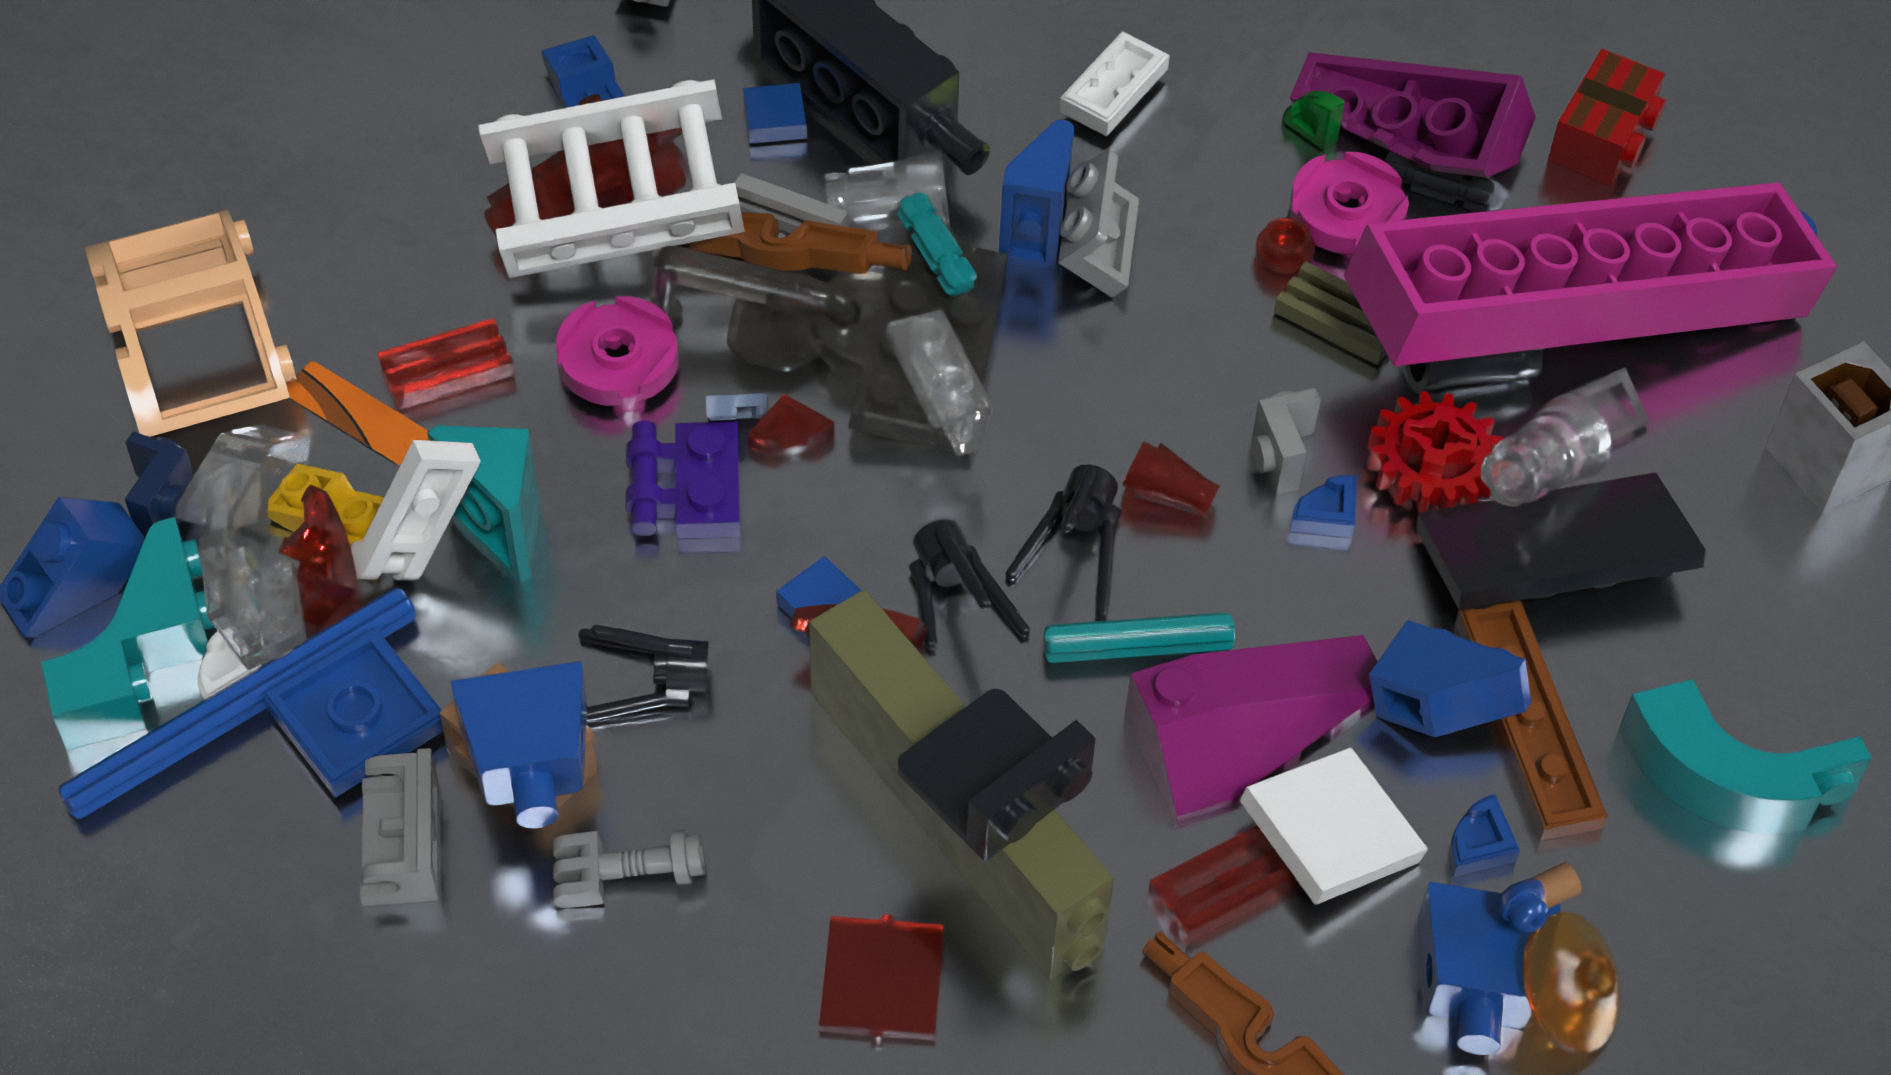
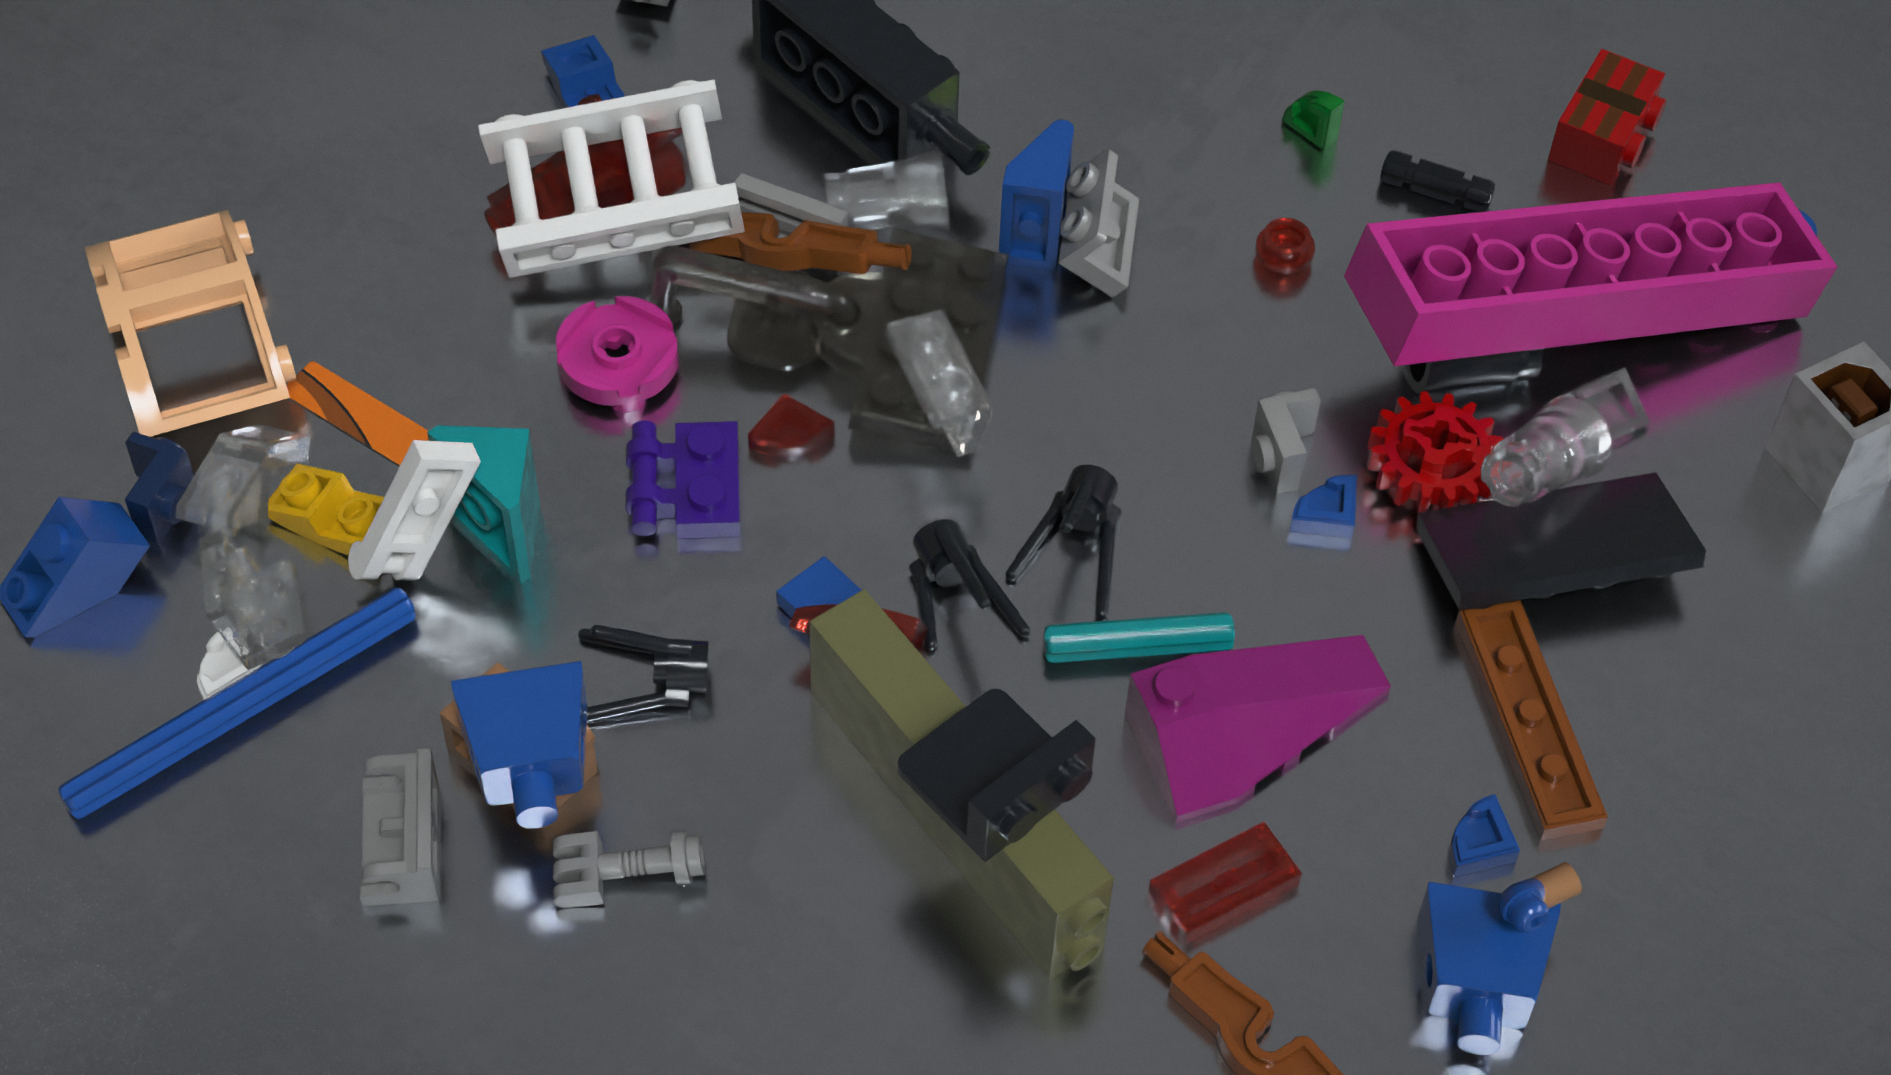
teal arch [41,517,218,751] -> none
blue plate [261,627,443,798] -> none
clear red slope [278,484,358,627] -> none
clear red tile [377,318,515,411] -> none
sand blue tile [706,393,769,421] -> none
blue tile [743,83,807,144] -> none
clear red piece [819,914,944,1043] -> none
teal axle [897,192,977,297] -> none
white plate [1059,31,1170,137] -> none
clear red cone [1122,441,1220,519] -> none
white tile [1240,748,1428,905] -> none
olive tile [1273,261,1387,365] -> none
dark pink plate [1289,152,1409,260] -> none
magenta wedge [1290,52,1536,178] -> none
blue slope [1369,620,1531,737] -> none
clear orange dish [1523,912,1620,1054] -> none
teal arch [1619,679,1872,834] -> none

